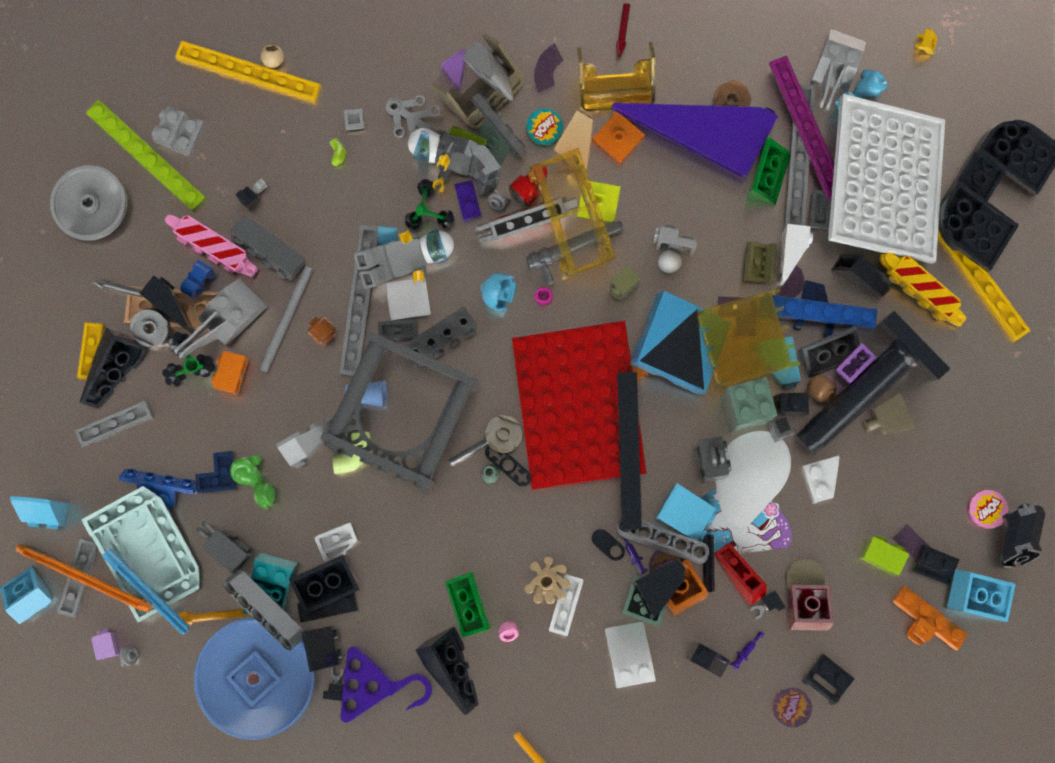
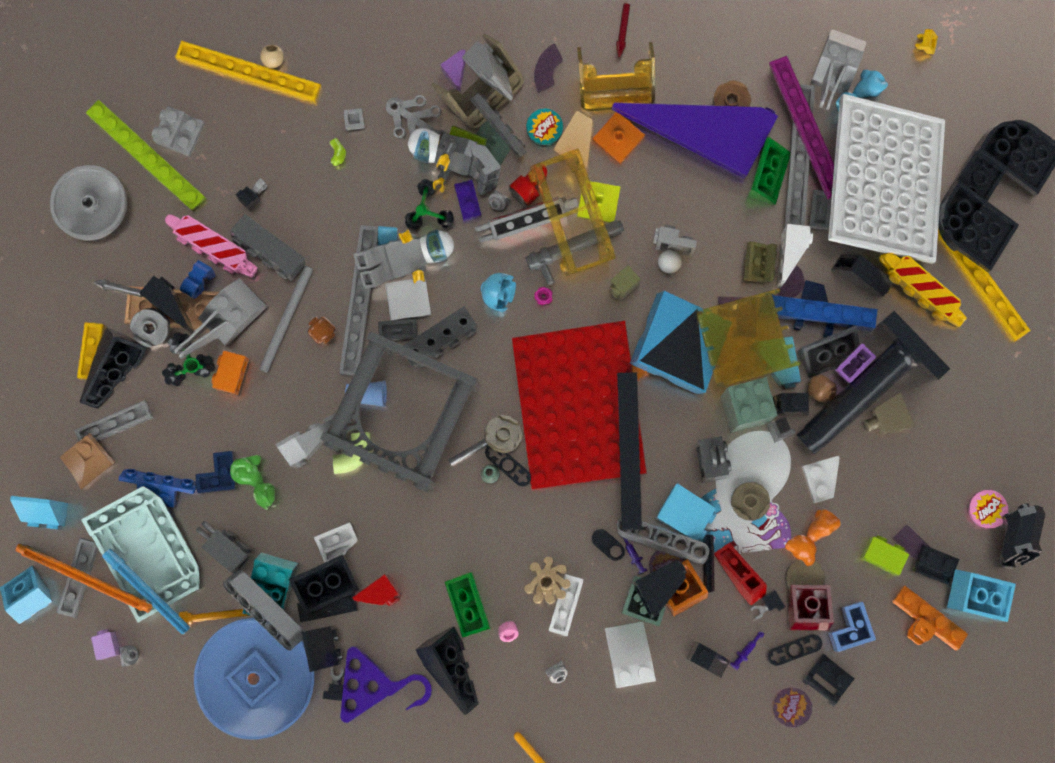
none -> medium nougat plate [60,433,115,489]
none -> red slope [352,574,402,606]
none -> light grey plate [545,661,568,683]
none -> dark tan tile [731,482,770,521]
none -> black beam [766,634,822,666]
none -> orange animal [785,509,841,566]
none -> medium blue brick [828,601,876,652]

